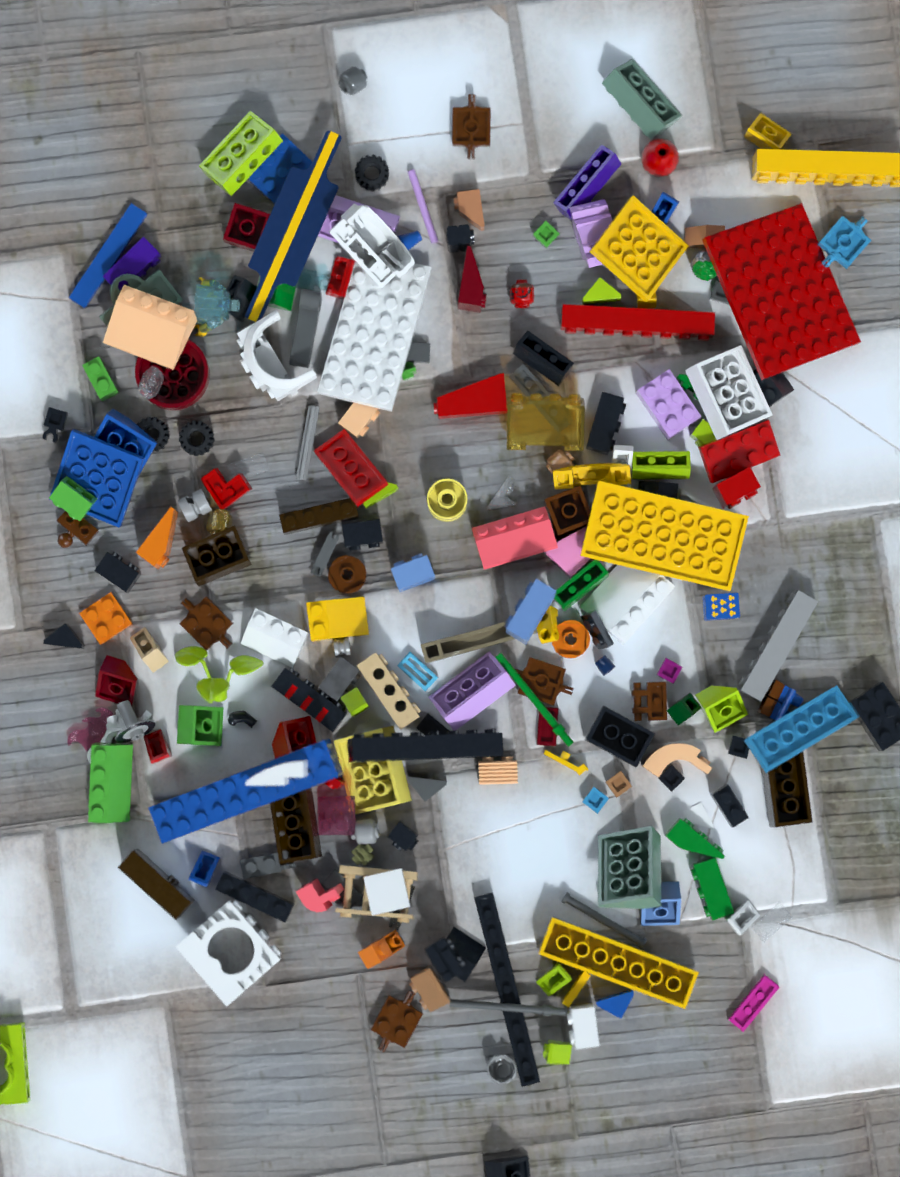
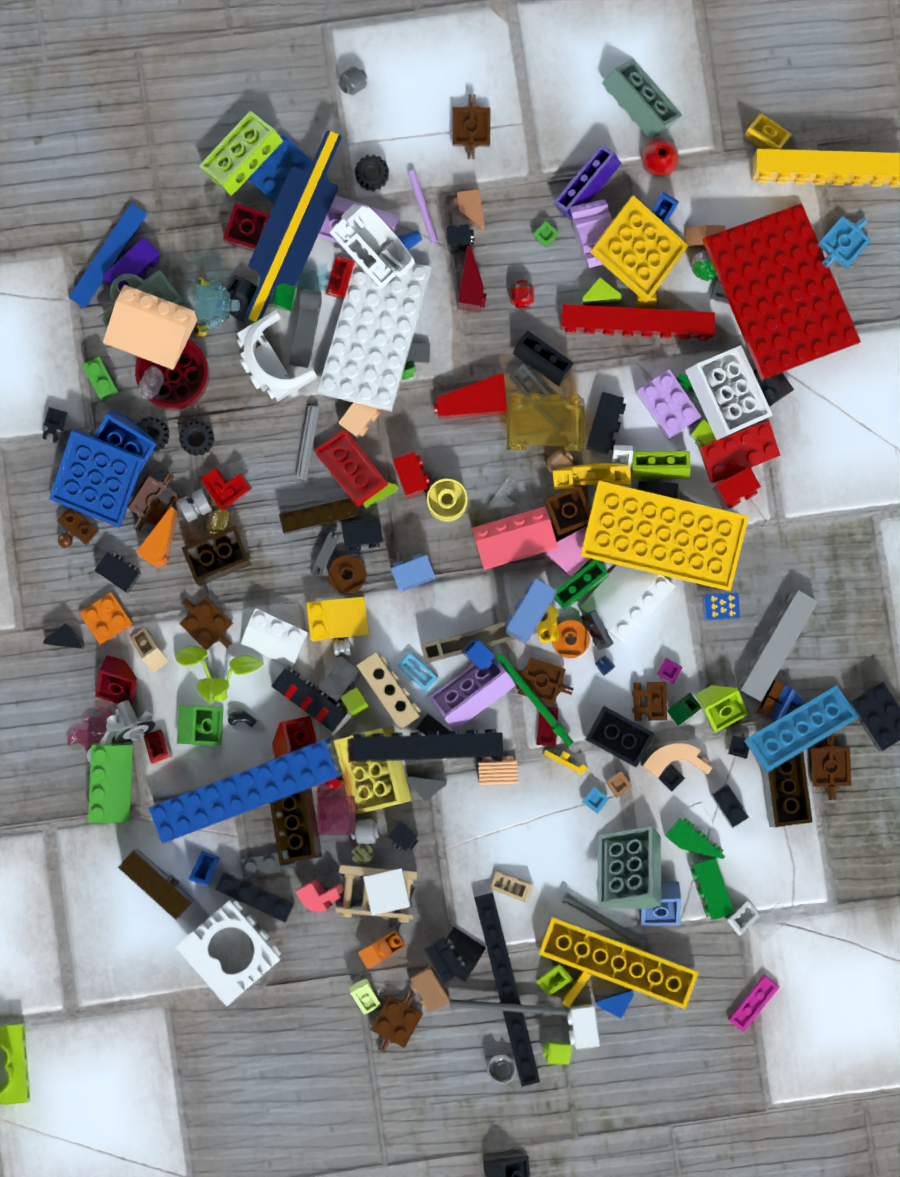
bright green brick [49,476,97,521] -> none
white slope [246,760,308,786] -> none
none -> reddish brown plate [127,472,180,531]
none -> yellowish green slope [348,979,381,1015]
none -> red brick [393,452,430,499]
none -> blue brick [462,639,495,670]
none -> tan slope [489,870,534,903]
none -> reddish brown plate [810,734,851,800]

